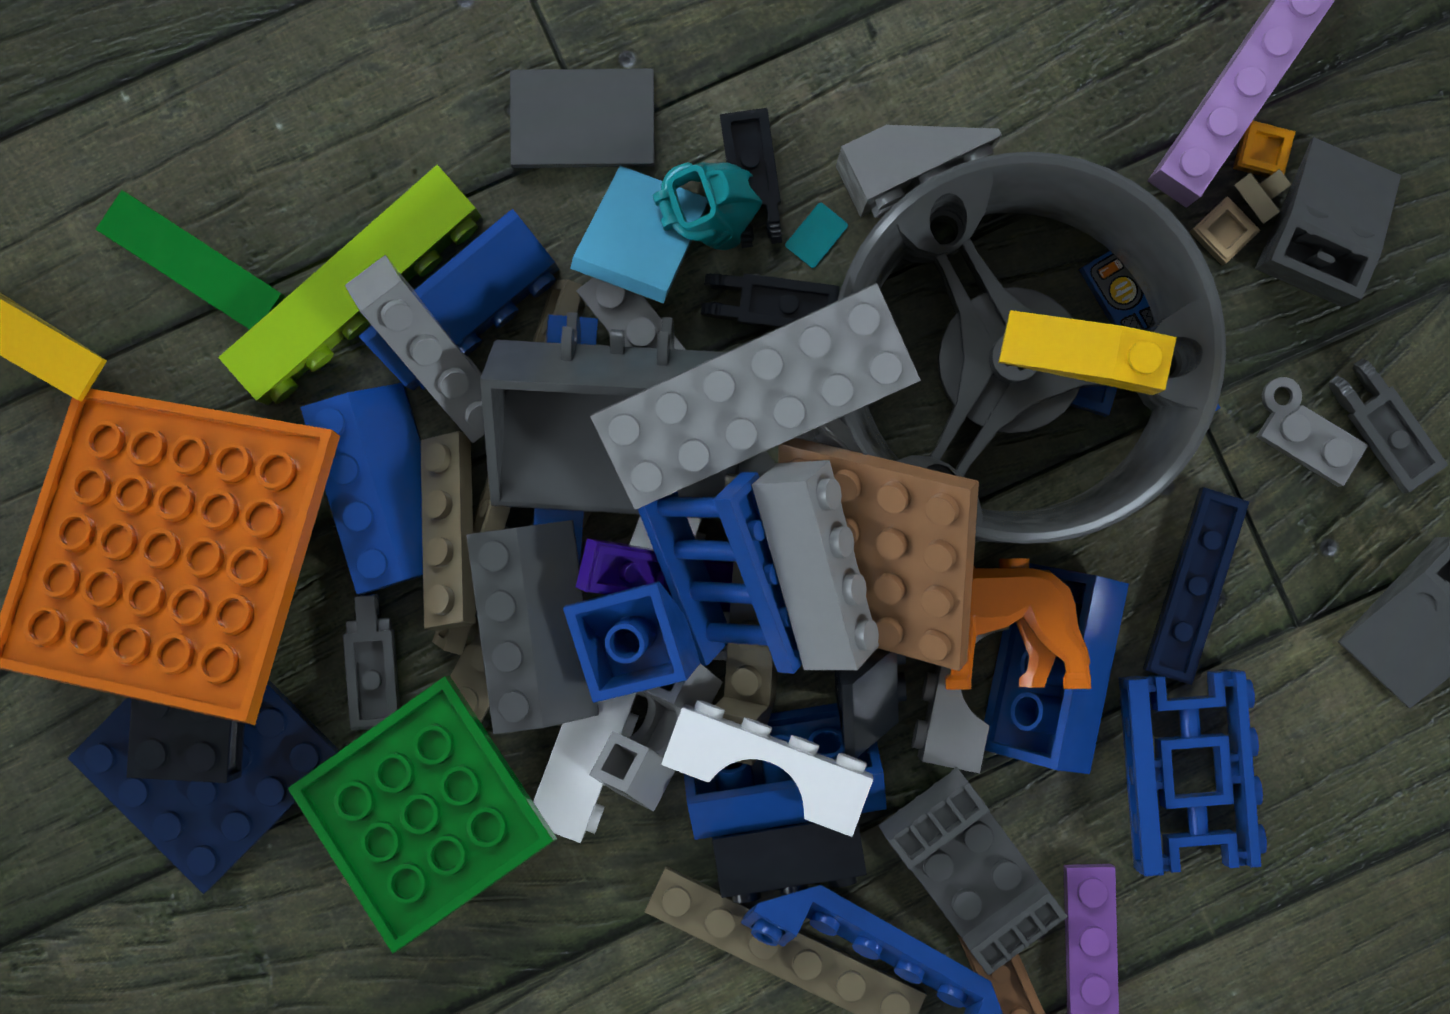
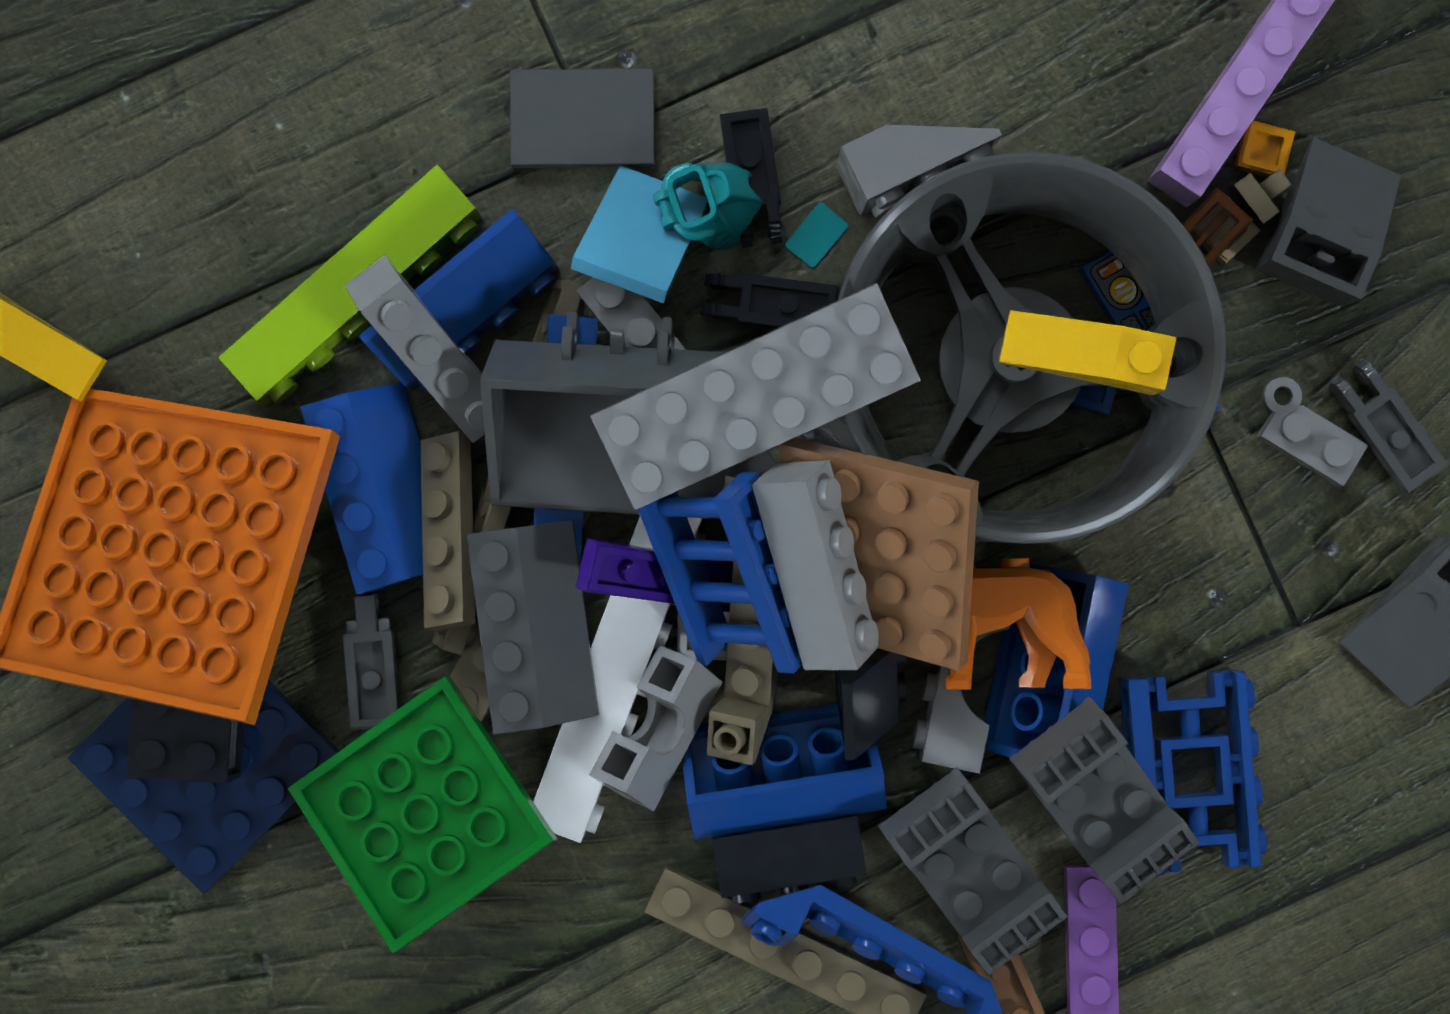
green tile [95,190,285,330] -> none
blue slope [563,581,700,703] -> none
white arch [661,700,873,837] -> none
dark blue tile [1143,487,1249,685] -> none
none -> dark grey plate [1009,697,1200,904]
none -> reddish brown tile [1182,187,1253,267]

